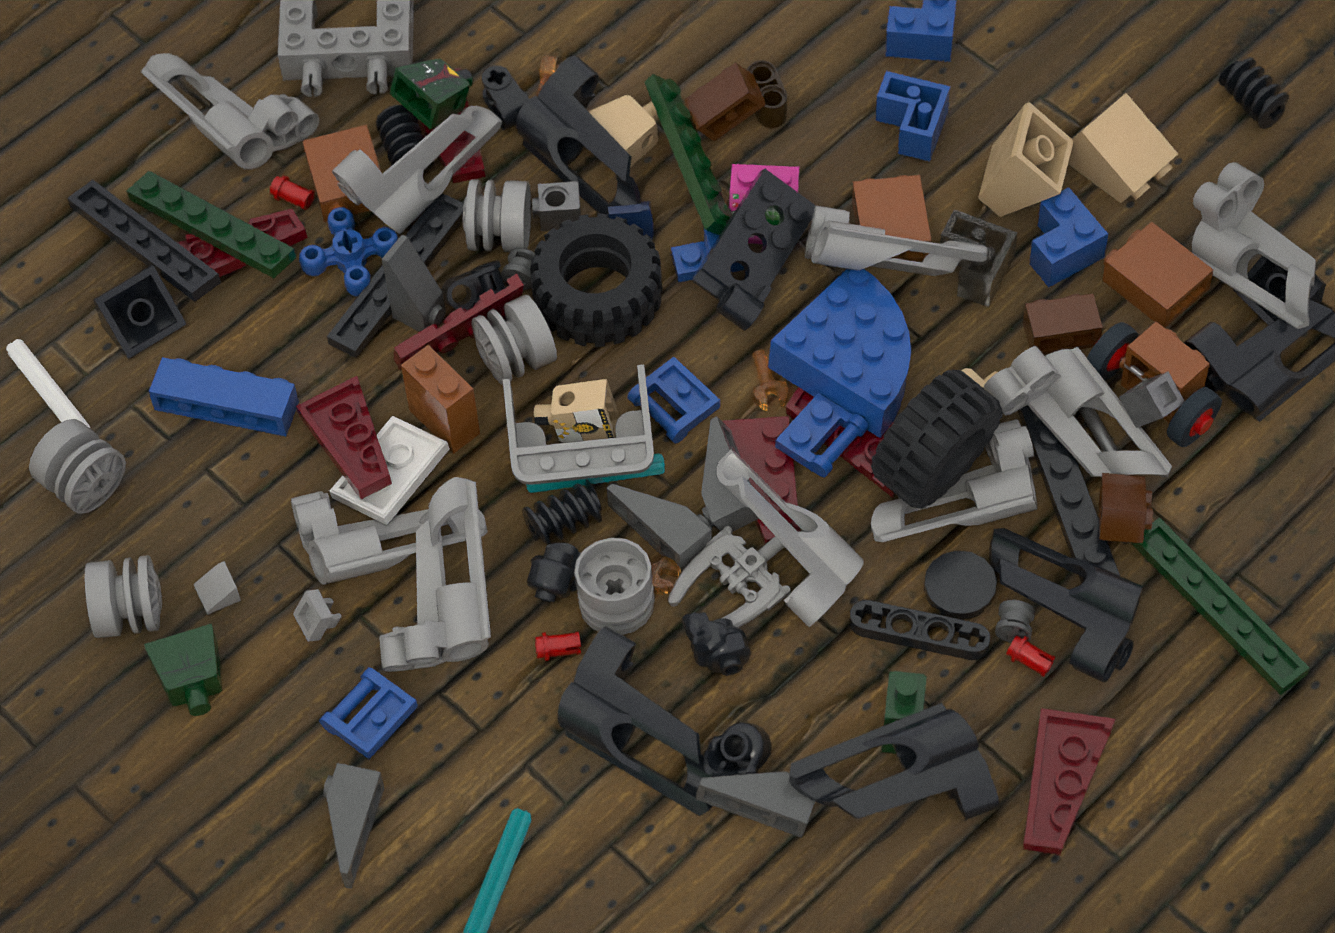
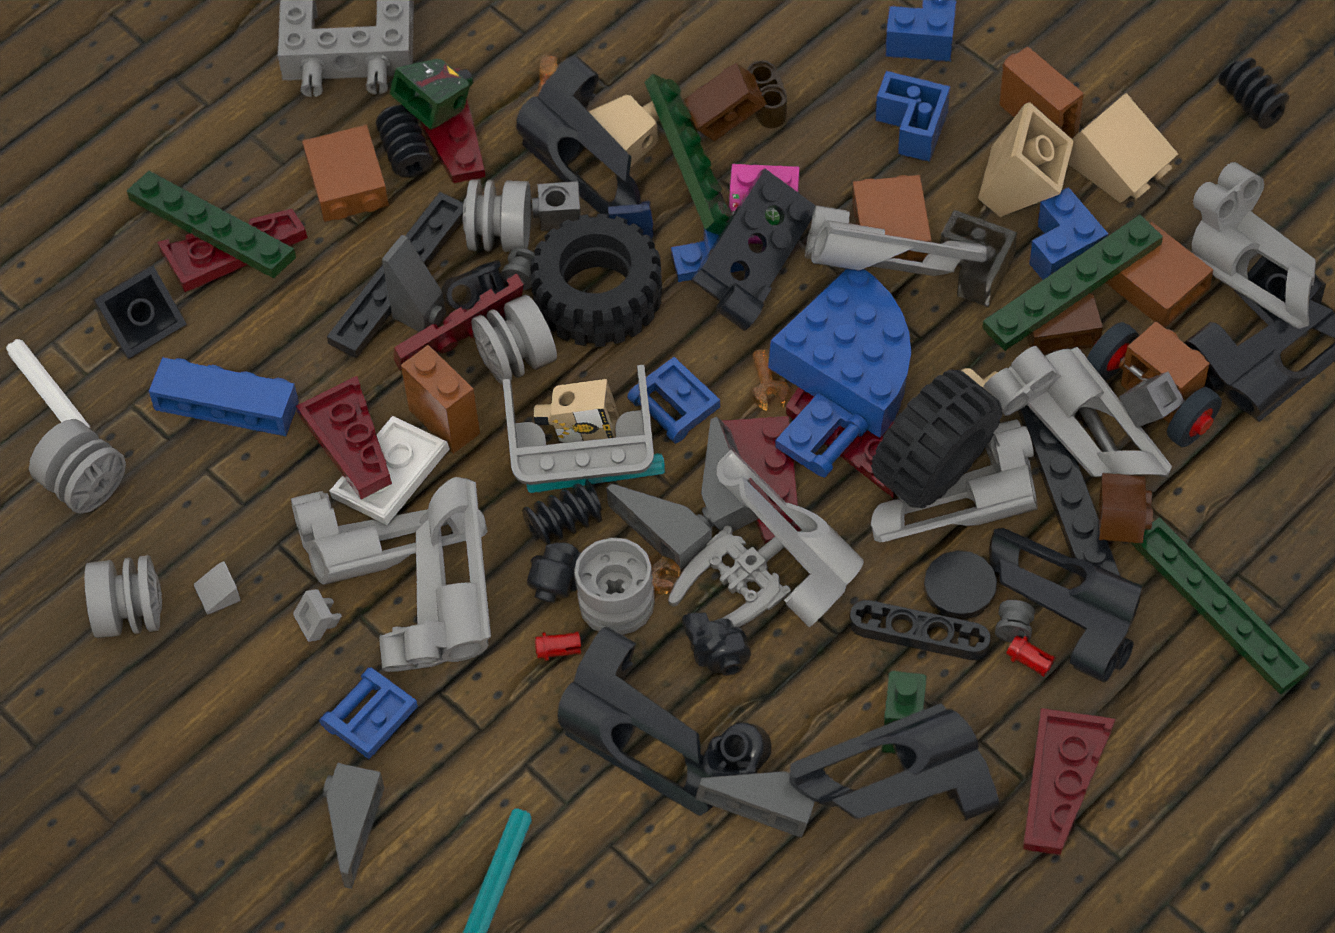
black plate [67,180,221,302] -> none
light grey panel [141,53,319,169] -> none
dark green torso [144,624,222,716] -> none
red pin [270,175,315,211] -> none
blue gear [299,207,399,297] -> none
light grey panel [332,106,502,234] -> none
black piece [482,66,529,130] -> none
none -> dark green plate [982,215,1163,351]
none -> dark orange brick [999,46,1084,139]

